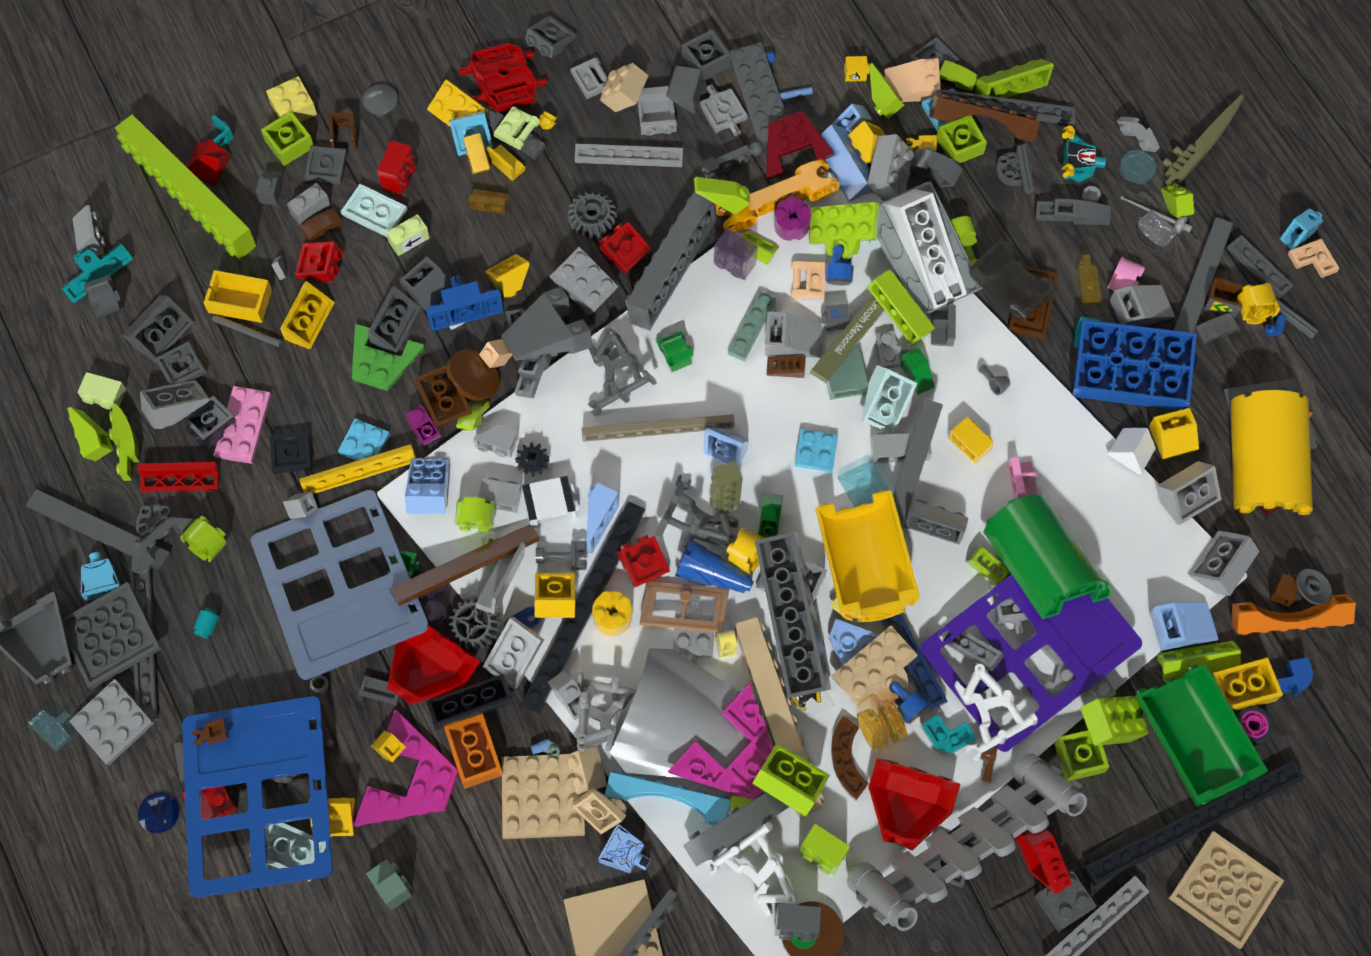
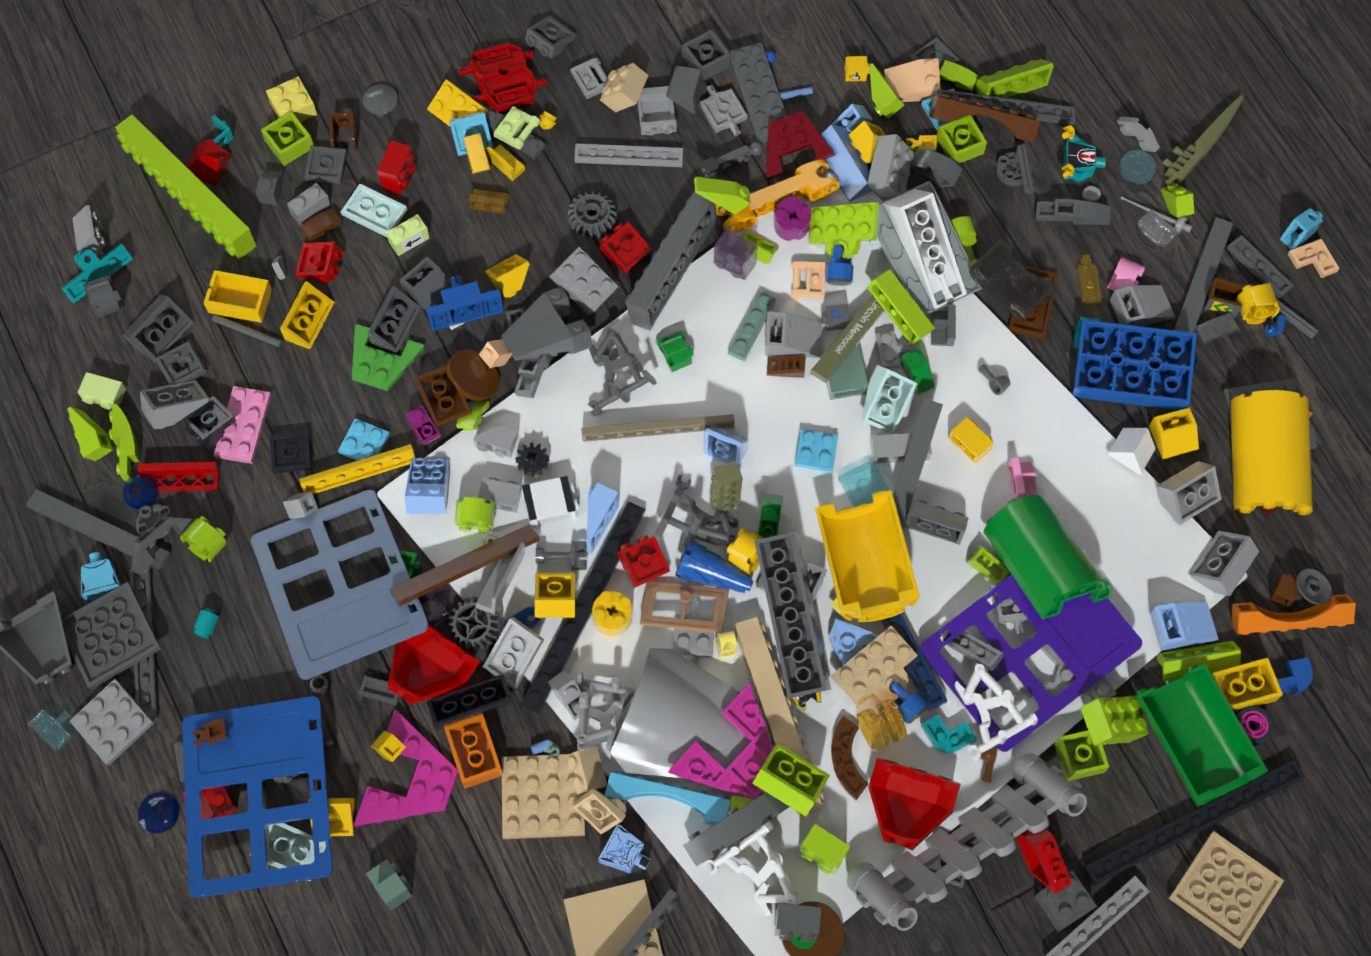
none -> clear blue piece [122,475,158,510]

